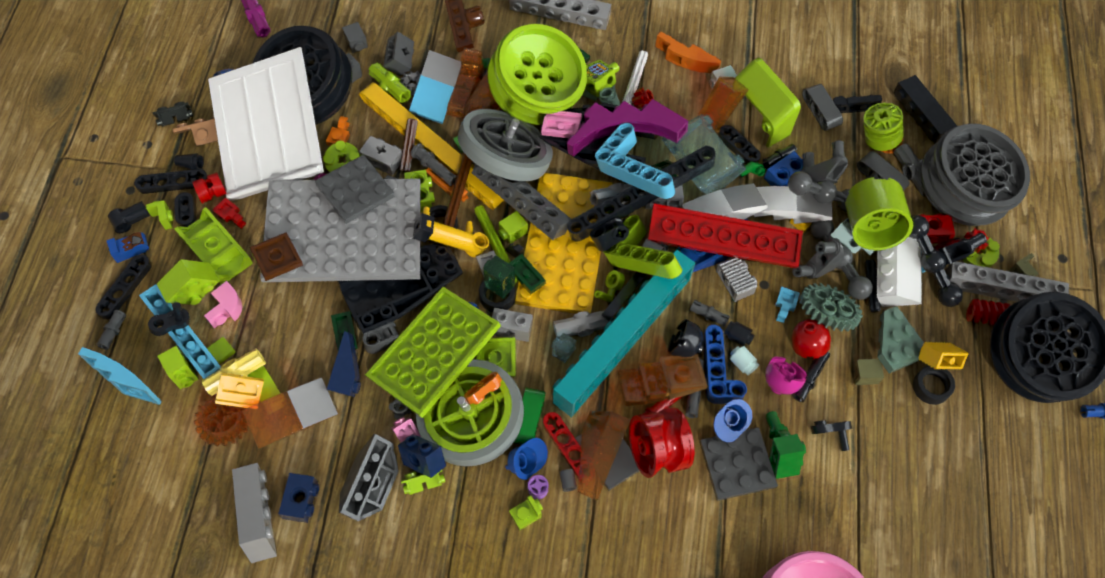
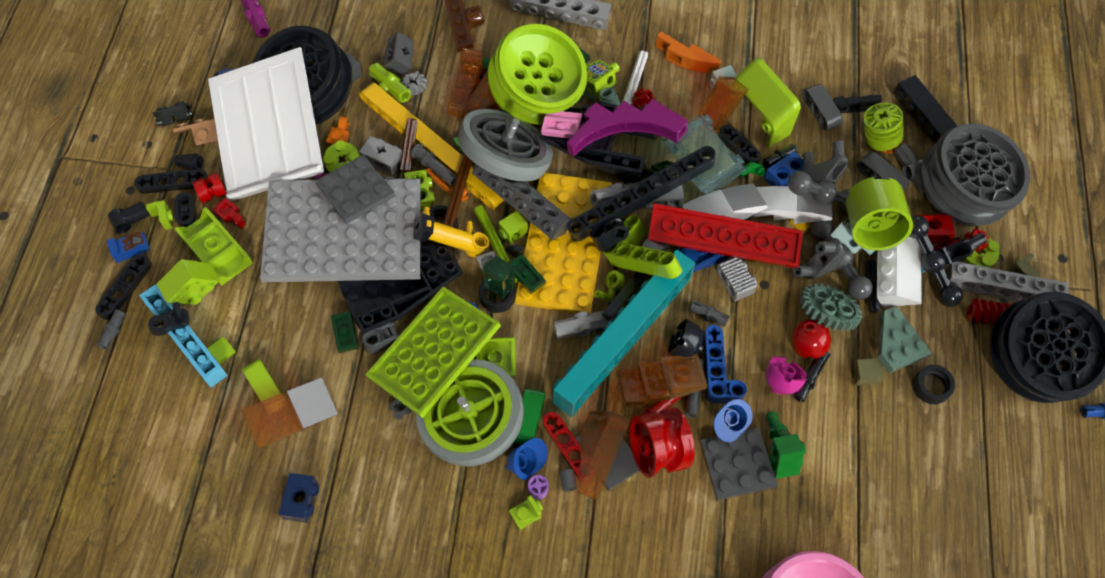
medium azure slope [78,347,161,405] -> none
lime brick [158,346,199,389] -> none
clear orange gear [194,395,252,447] -> none
light yellow piece [202,348,266,396] -> none
bright pink brick [204,281,243,328] -> none
yellow plate [215,373,264,410] -> none
light grey wedge [232,463,277,563] -> none
reddish brown plate [249,232,303,281] -> none
dark blue slope [326,331,361,397] -> none
dark grey wedge [339,434,399,521] -> none
dark grey brick [342,22,368,53] -> none
bright pink bracket [391,417,421,443] -> none
dark blue brick [398,434,446,478] -> none
lime hinge [401,470,445,495] -> none
slope [409,50,462,124] -> none
orange plate [464,372,502,405] -> none
light grey brick [492,308,533,342] -> none
clear light blue plate [551,333,576,363] -> none
medium azure beam [595,123,675,199] -> none
black brick [724,321,755,346] -> none
light aqua brick [730,346,759,375] -> none
medium azure plate [775,287,800,323] -> none
black piece [810,420,852,451] -> none
yellow brick [918,342,968,369] -> none

